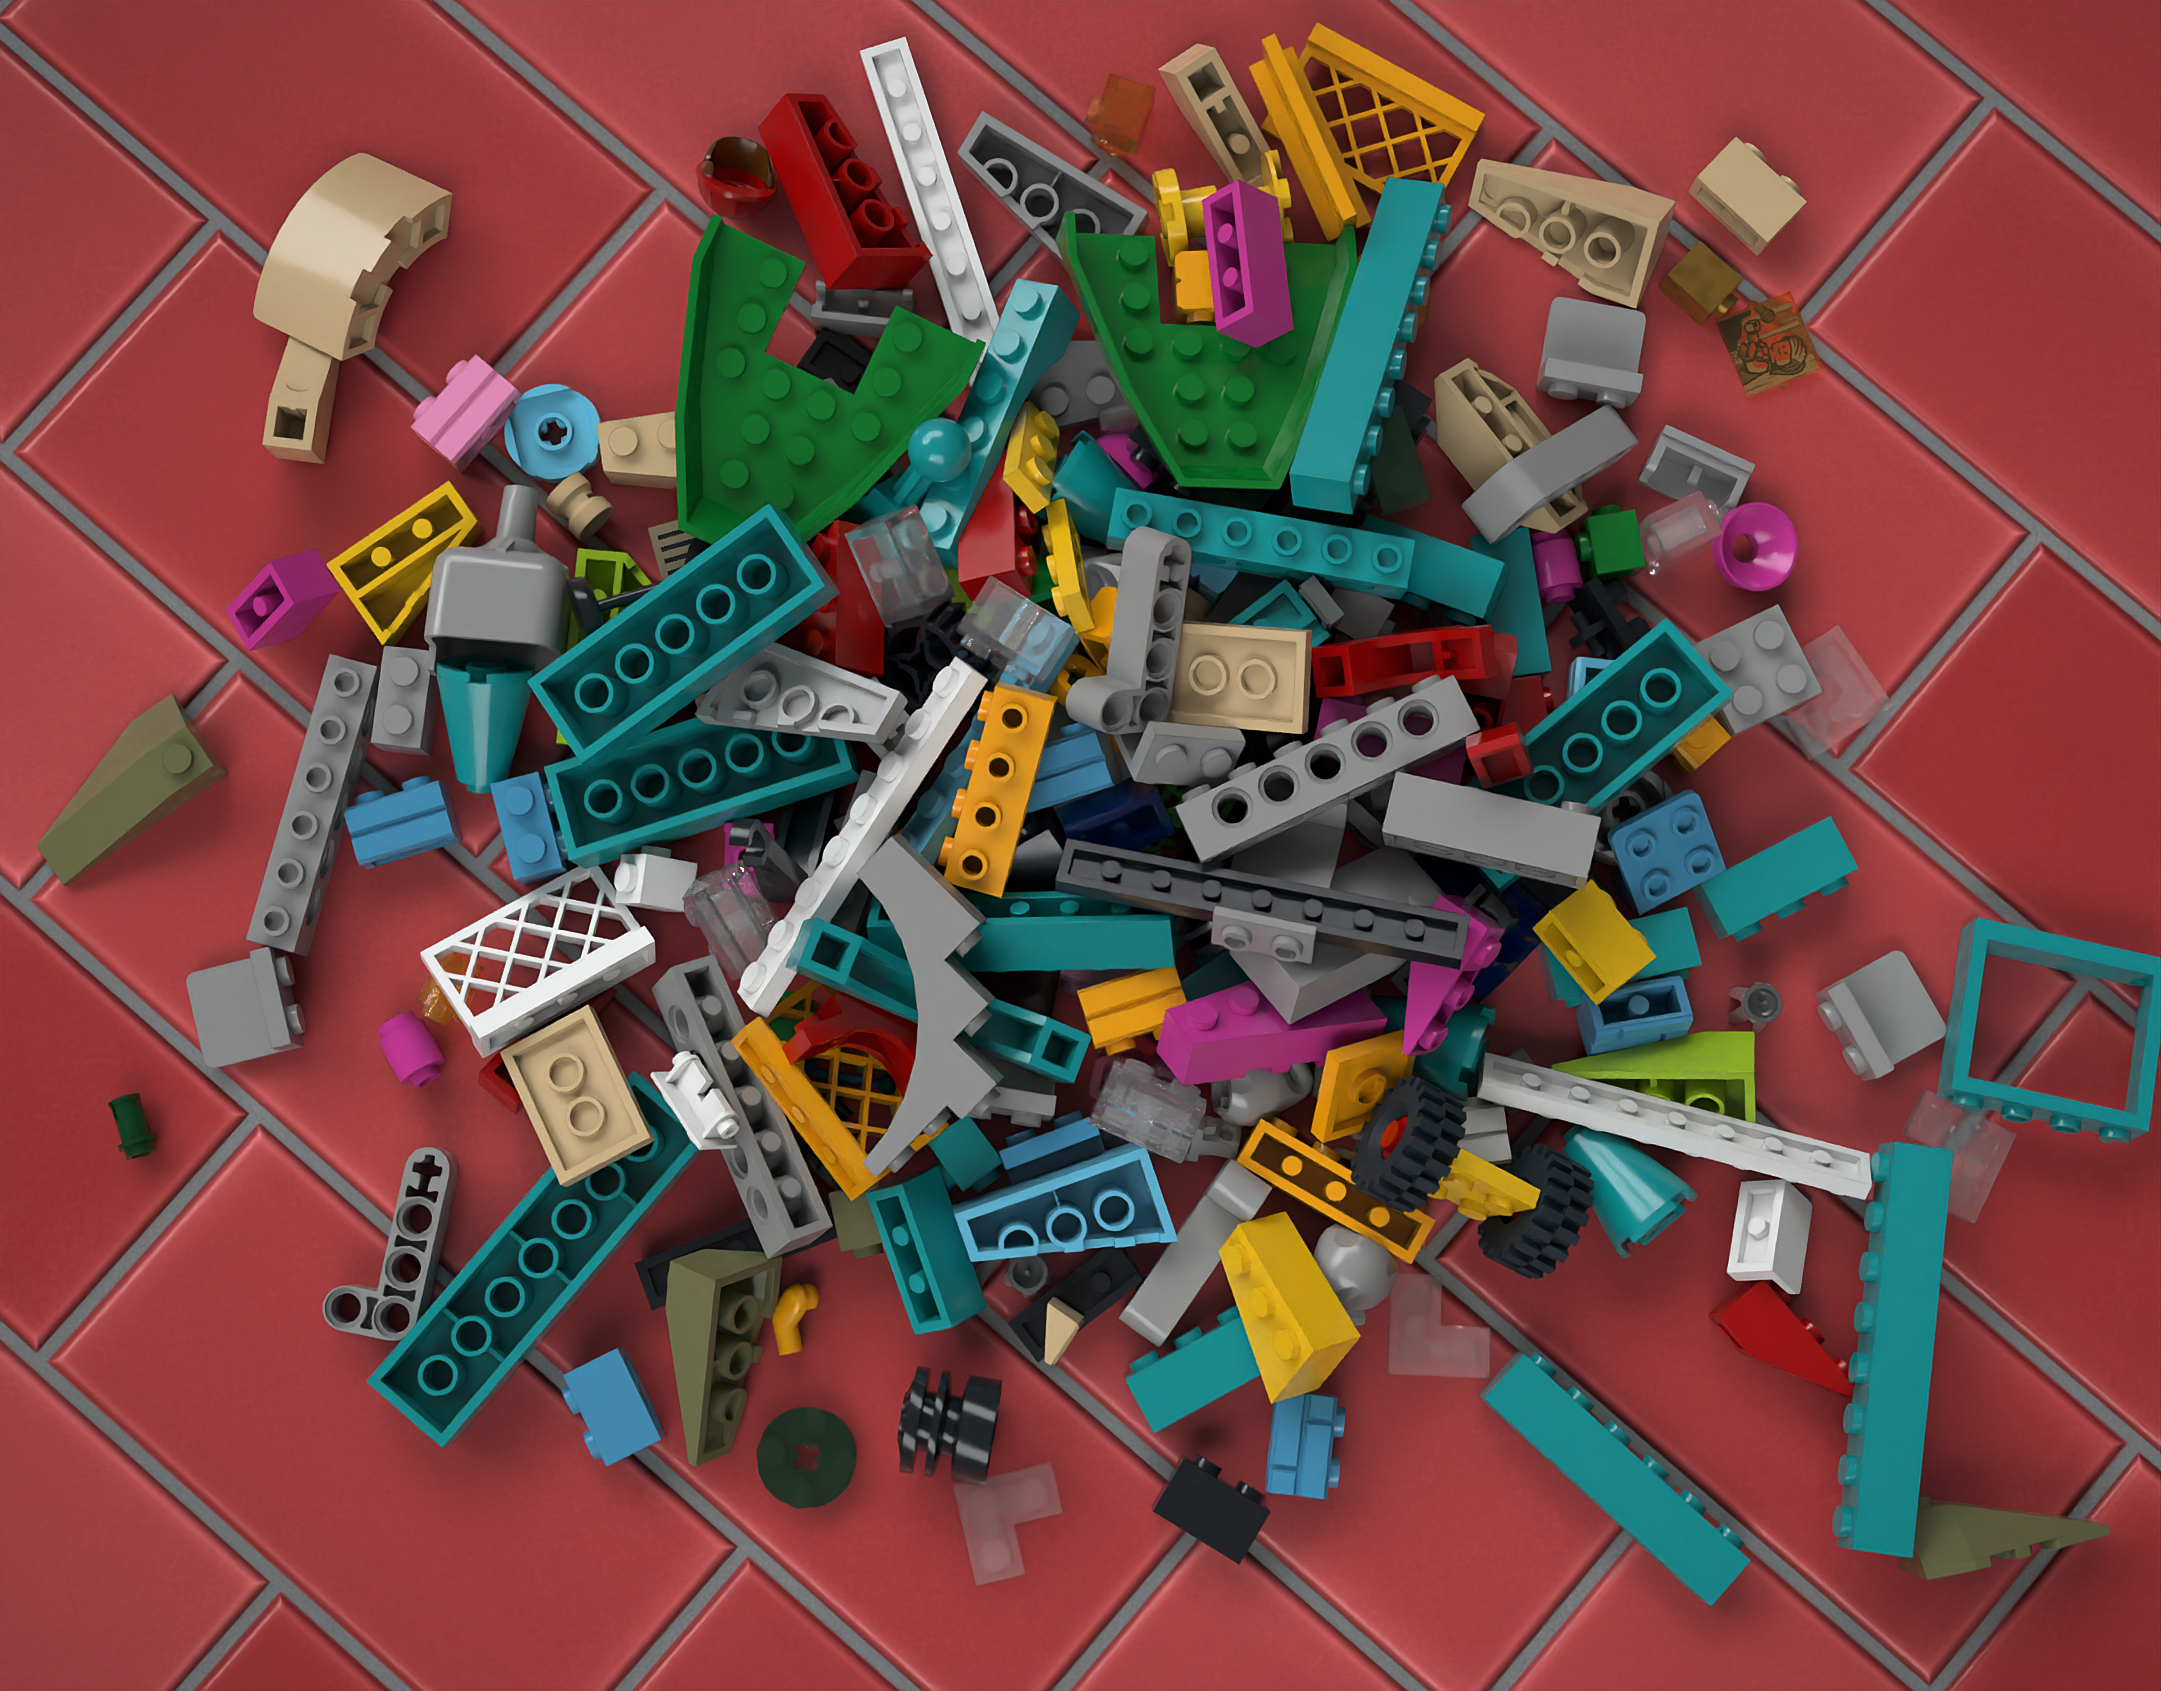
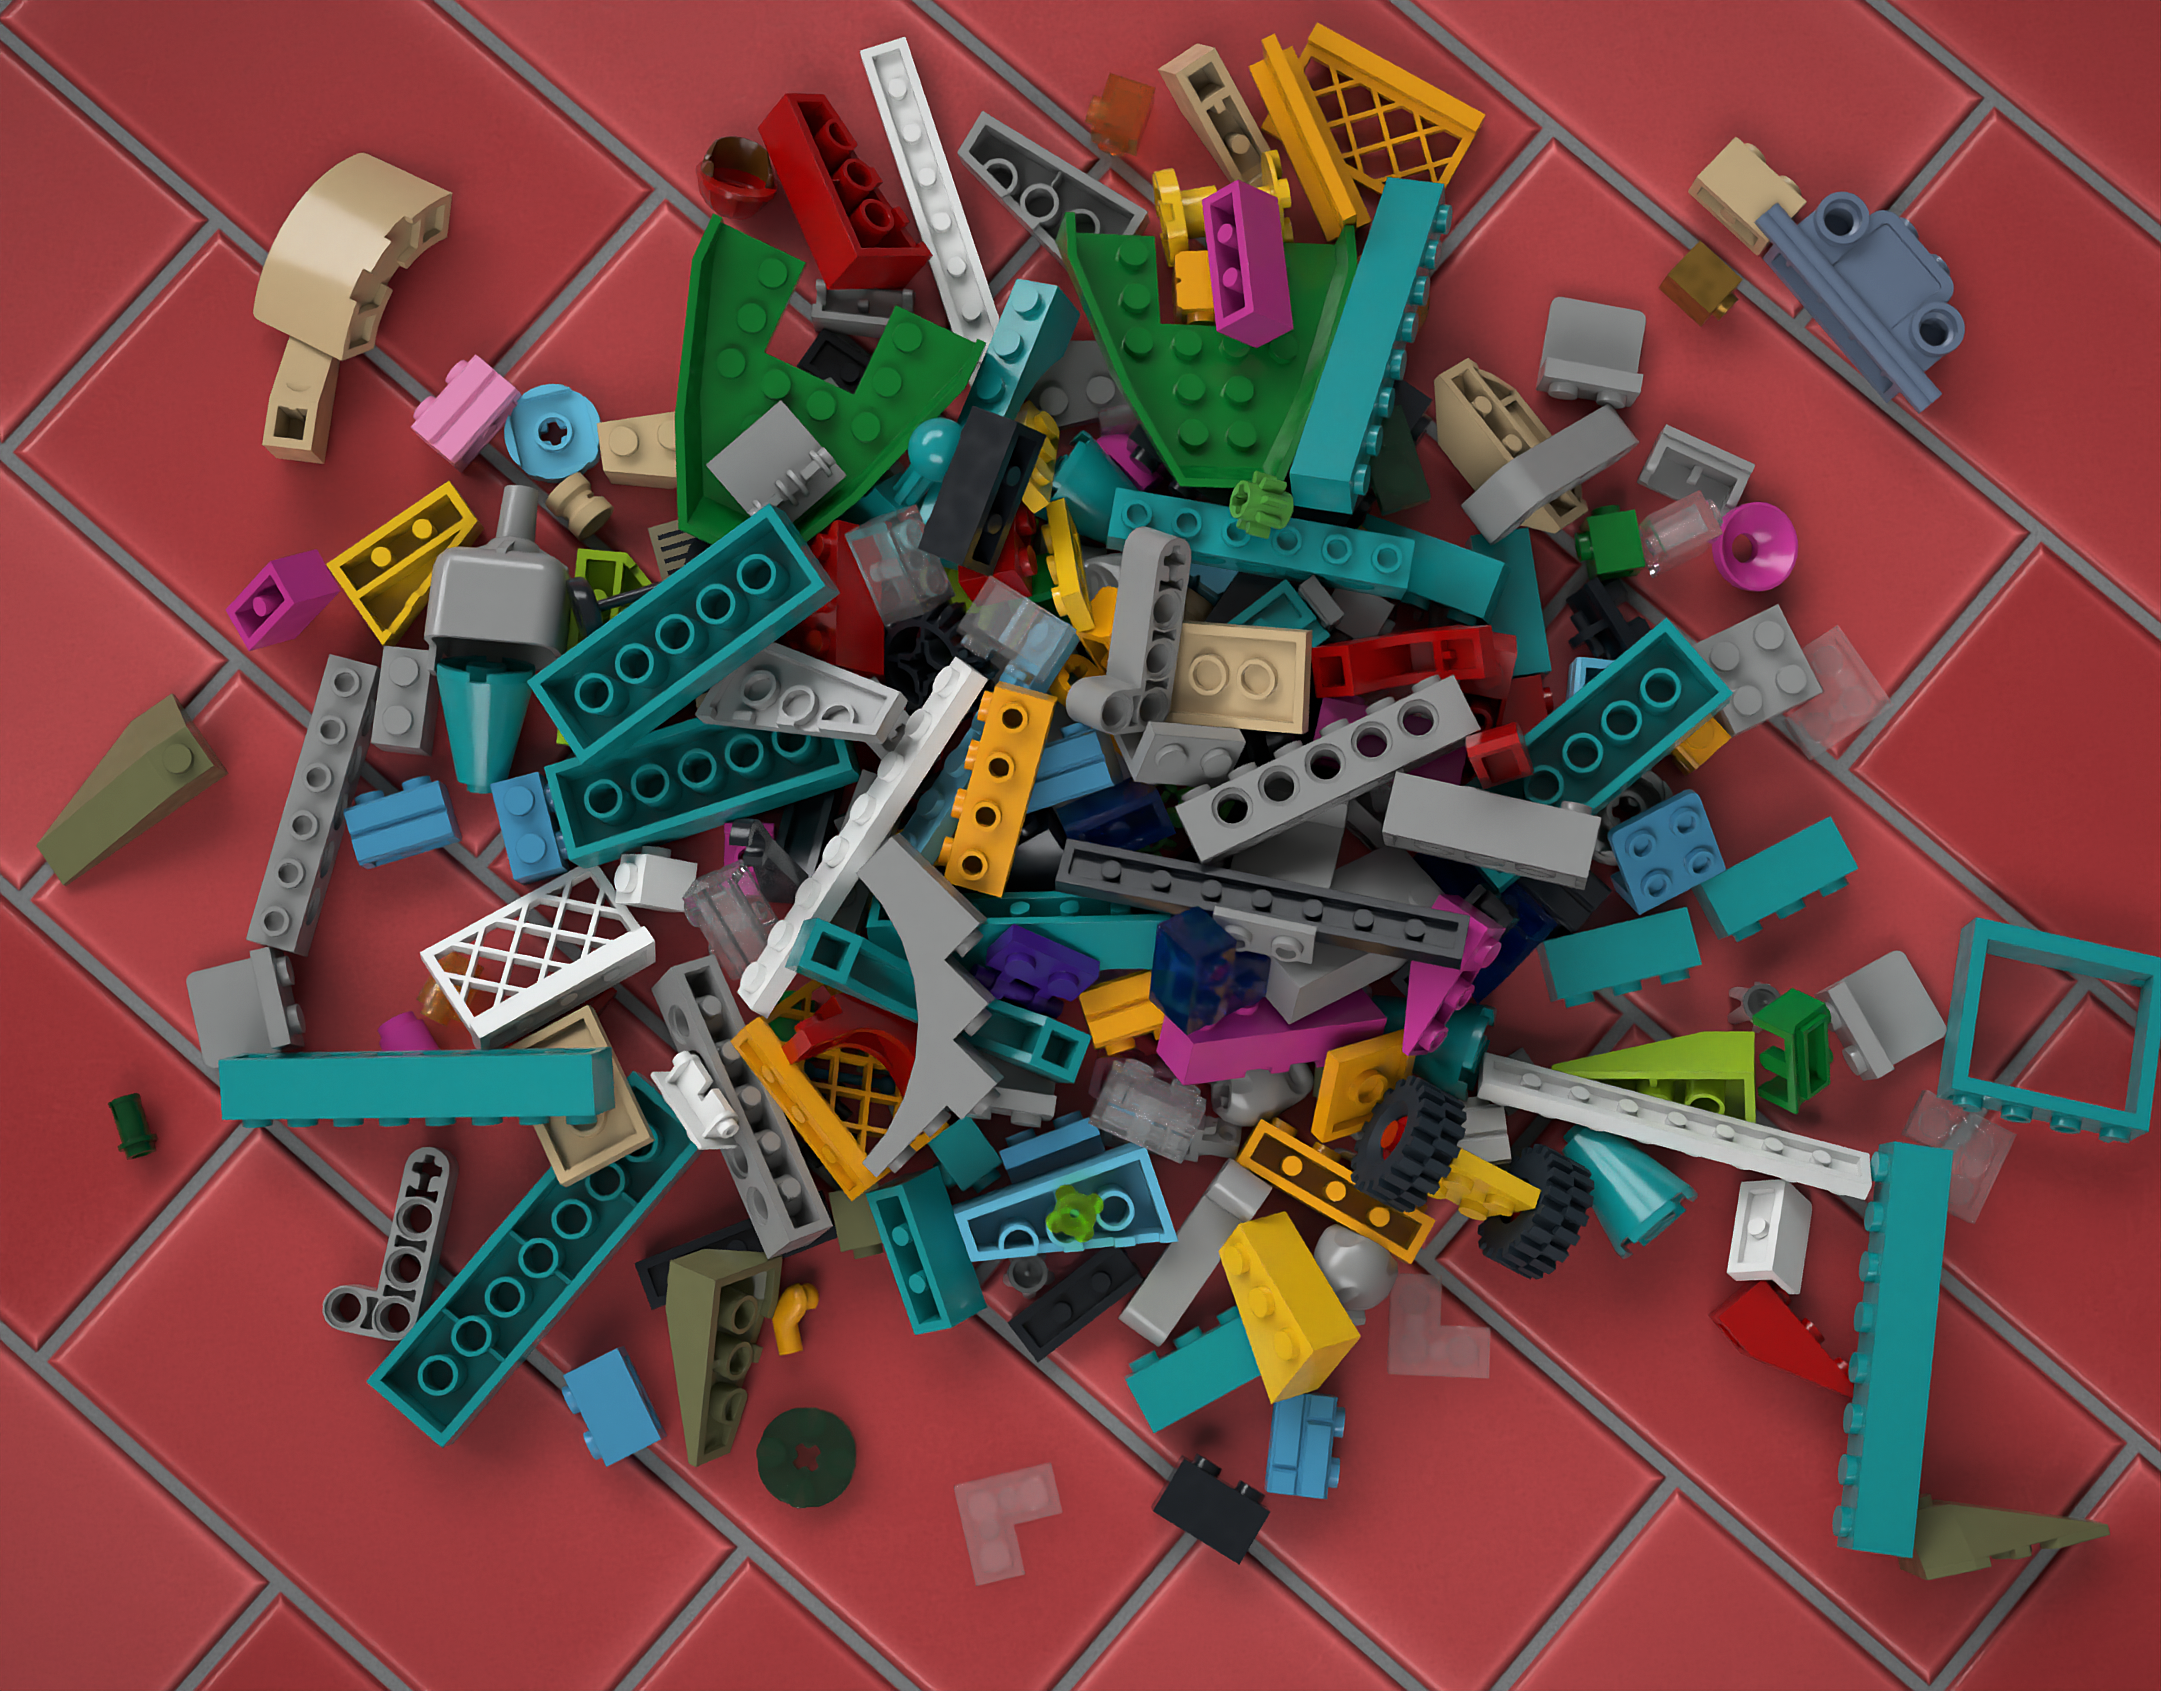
black wheel [897,1366,1003,1486] -> none
tan slope [1044,1297,1085,1366] -> none
tan wedge [1468,159,1677,309] -> none
teal brick [1478,1351,1751,1606] -> none
dark pink brick [1530,529,1583,604] -> none
yellow brick [1532,879,1657,1006] -> none
dark azure brick [1576,976,1693,1057] -> none
clear orange piece [1716,291,1823,398] -> none
none -> teal brick [218,1047,615,1128]
none -> light grey hinge [706,400,847,523]
none -> black brick [918,406,1047,577]
none -> dark purple plate [969,924,1100,1019]
none -> clear neon green plate [1046,1184,1104,1242]
none -> clear blue brick [1149,905,1271,1035]
none -> bright green gear [1229,471,1293,539]
none -> green window [1752,988,1834,1115]
none -> sand blue brick [1754,192,1965,414]

